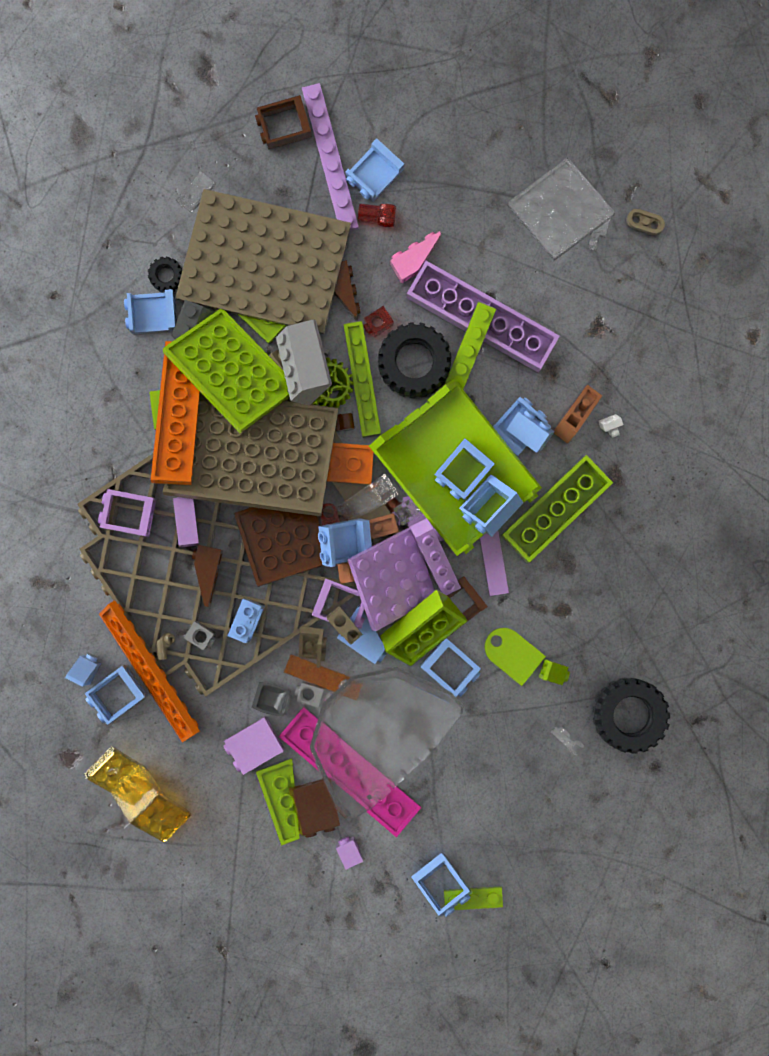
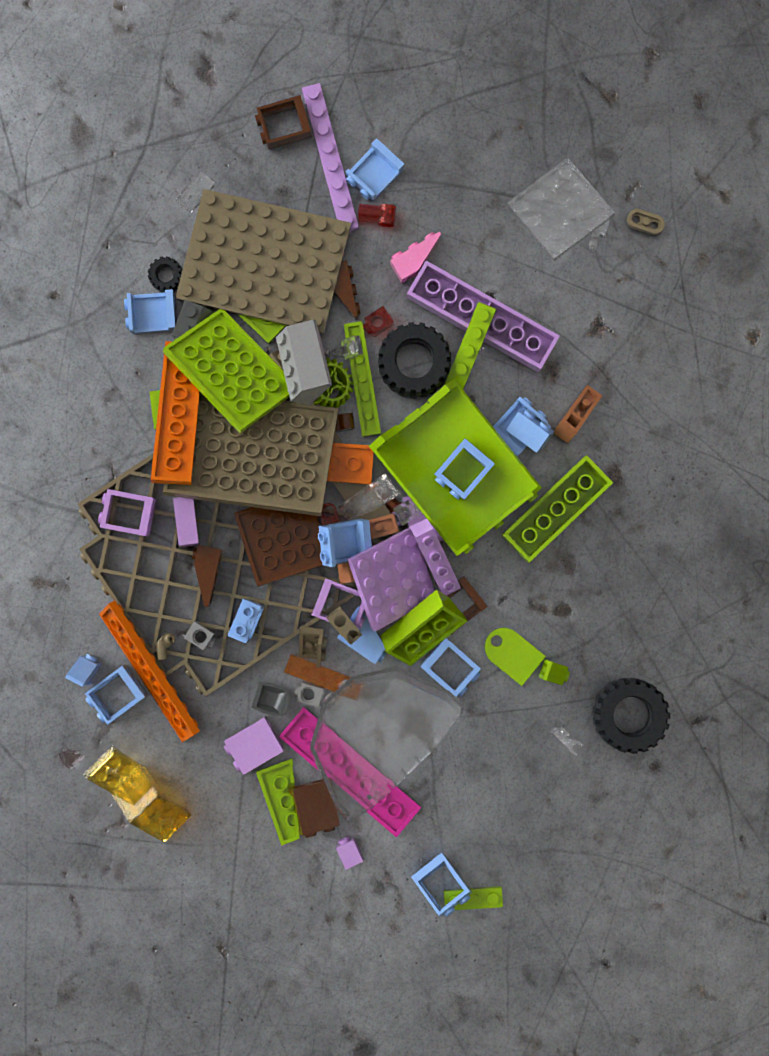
light blue window [459,475,523,537] -> none
lavender tile [480,531,509,596] -> none
white tile [598,414,623,438] -> none
none -> clear plate [332,335,363,360]

